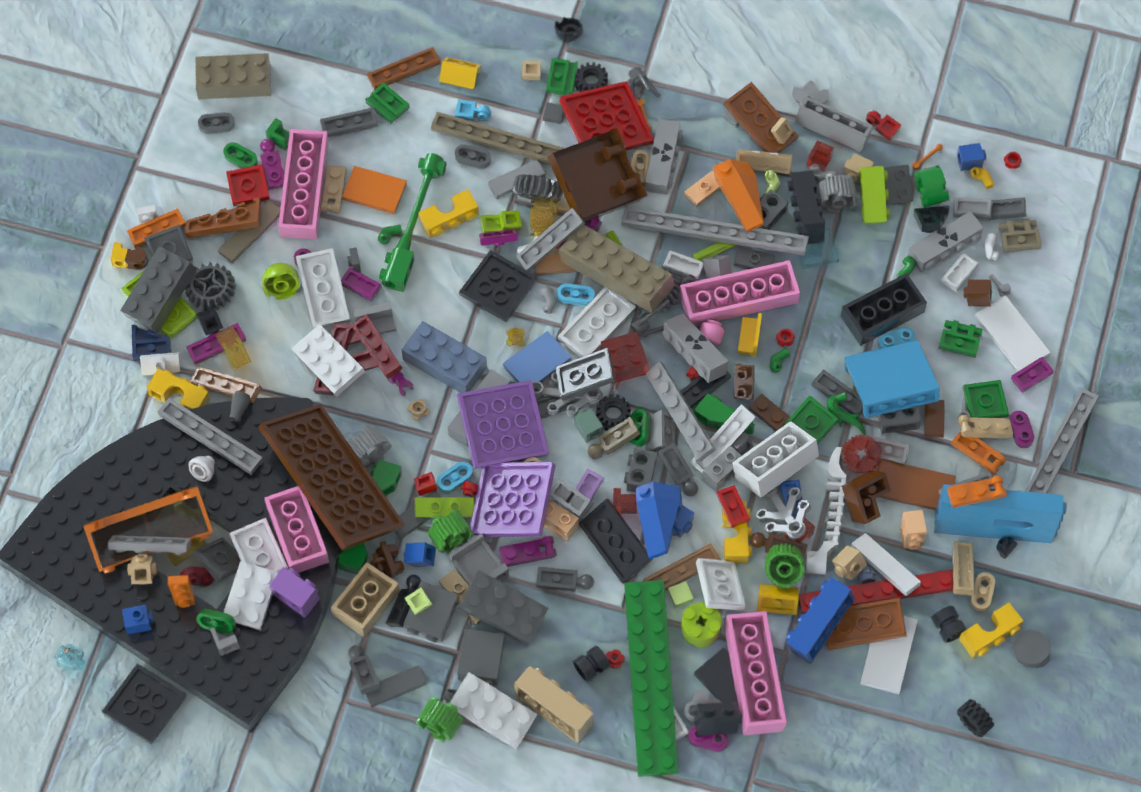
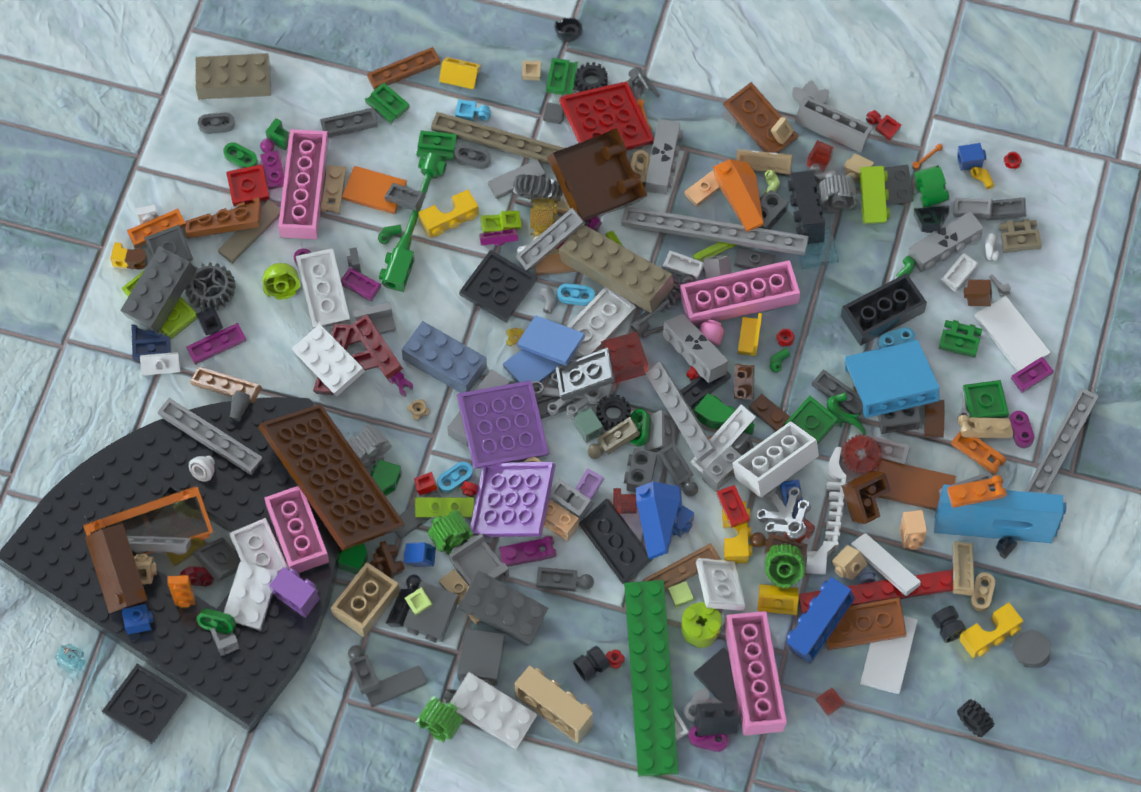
yellow arch [147,369,210,410] -> none
clear yellow slope [215,326,251,370] -> none
none -> reddish brown brick [85,523,147,613]
none -> dark grey plate [384,183,426,211]
none -> green plate [416,130,457,161]
none -> medium blue tile [517,315,585,366]
none -> clear red plate [816,688,844,716]

